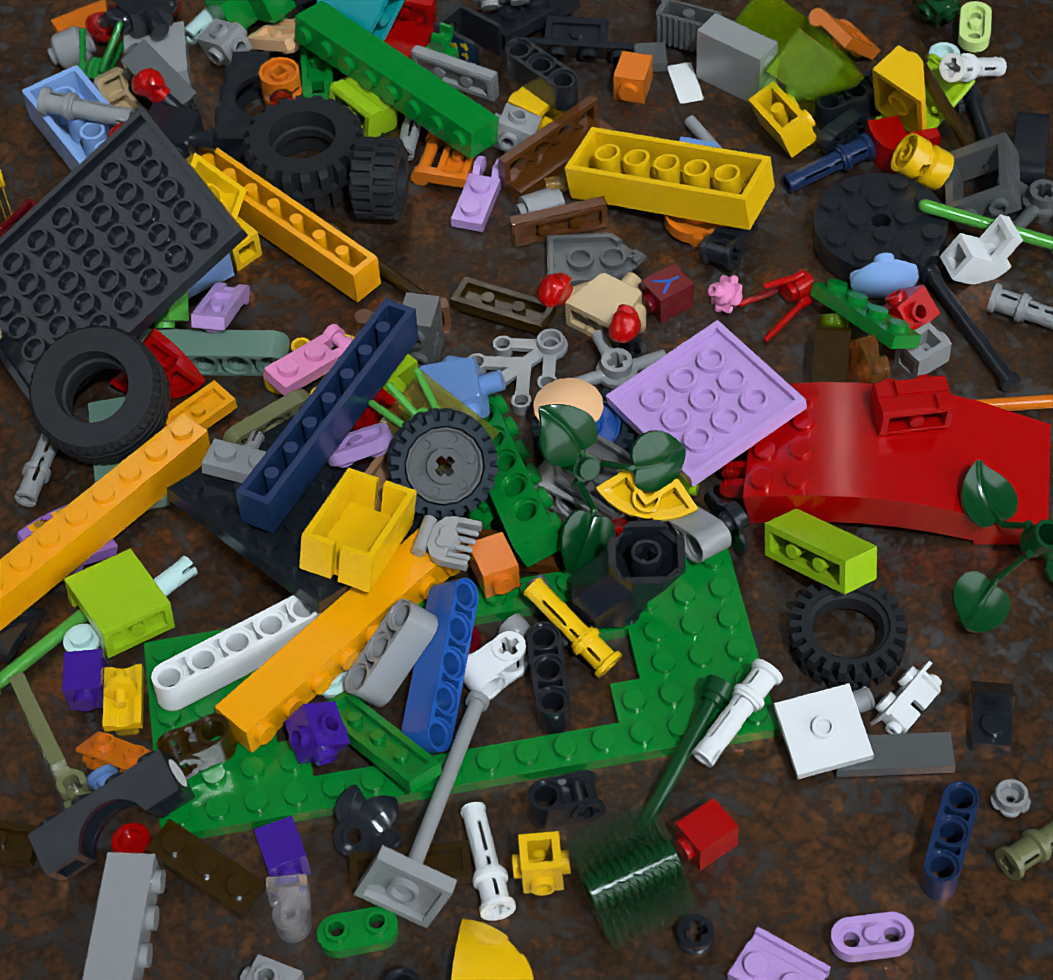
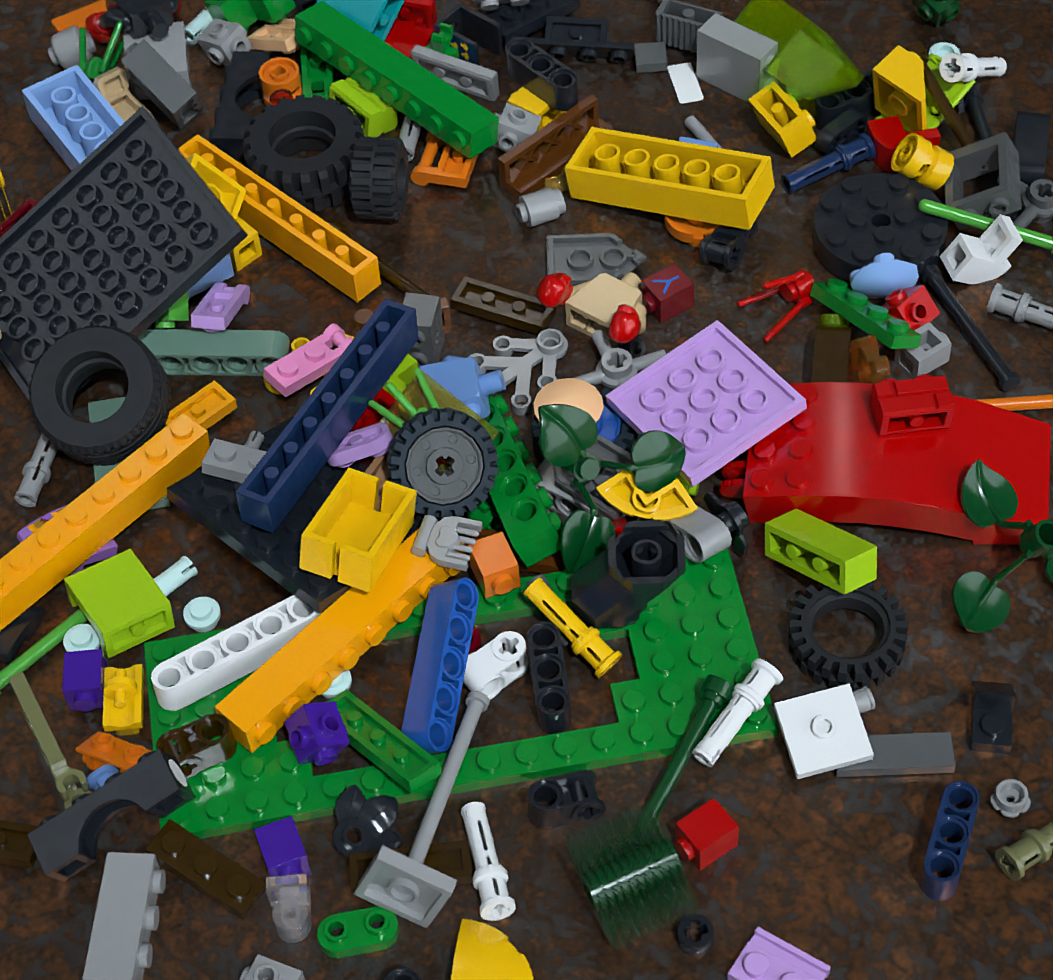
light grey pin [37,87,136,125] -> none
black torso [107,68,218,159] -> none
red brick [110,328,205,399] -> none
red tile [111,823,152,854] -> none
olive beam [223,389,310,445] -> none
light grey beam [344,598,438,708] -> none
lavender hinge [451,155,501,232] -> none
light grey hinge [498,613,531,643] -> none
reddish brown tile [509,196,608,248] -> none
yellow brick [512,831,571,895] -> none
orange brick [613,51,653,104] -> none
bright pink plant [708,275,743,313] -> none
orange plate [809,8,881,60] -> none
lavender plate [830,912,914,962] -> none
white hinge [870,661,942,734] -> none
yellowish green plate [958,1,992,53] -> none
none -> light aqua plate [183,597,221,632]

